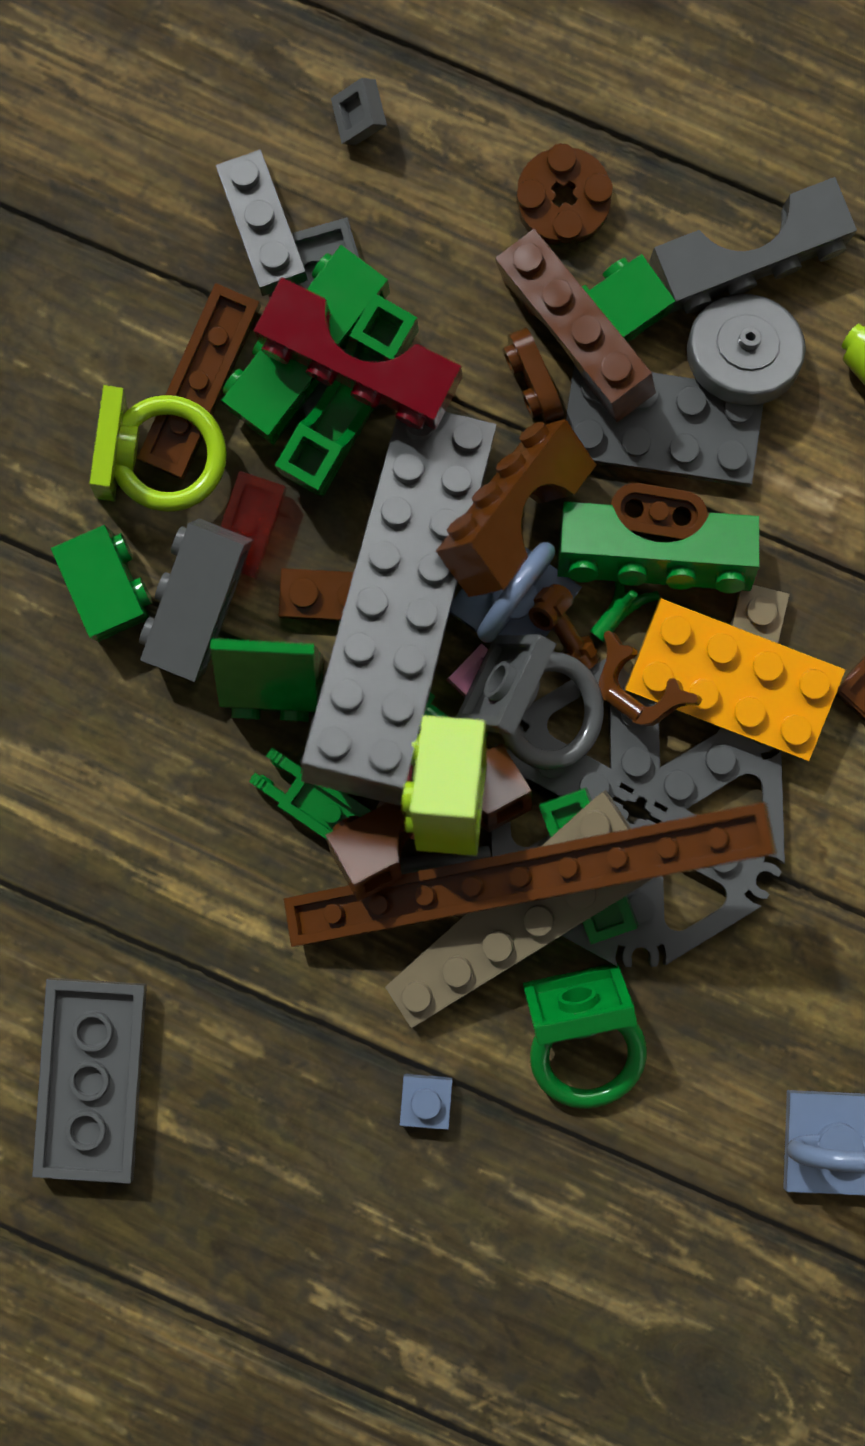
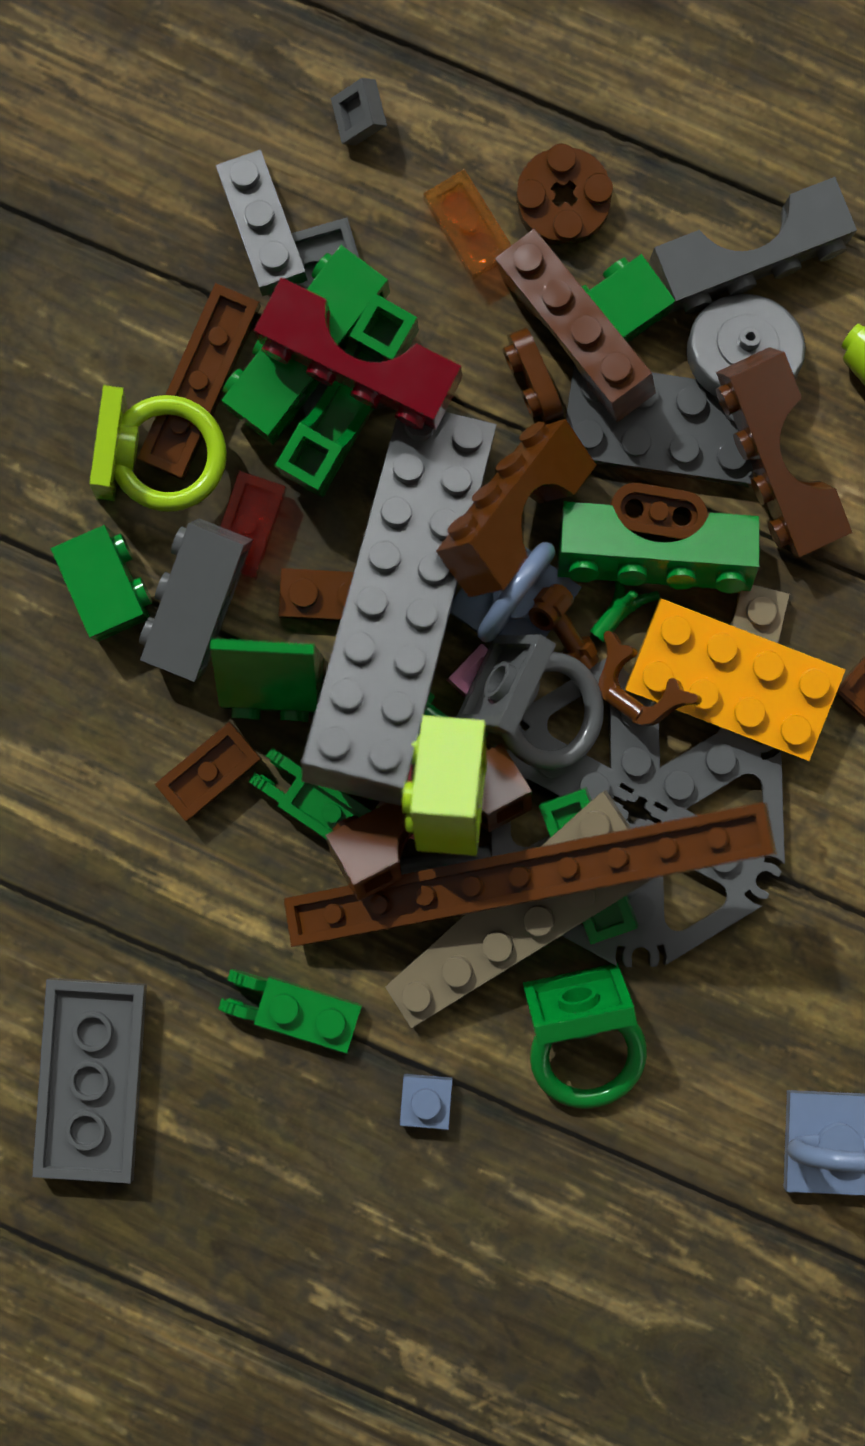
none -> reddish brown plate [154,722,262,822]
none -> green hinge [218,969,362,1053]
none -> clear orange plate [423,169,511,280]
none -> reddish brown arch [716,347,852,557]

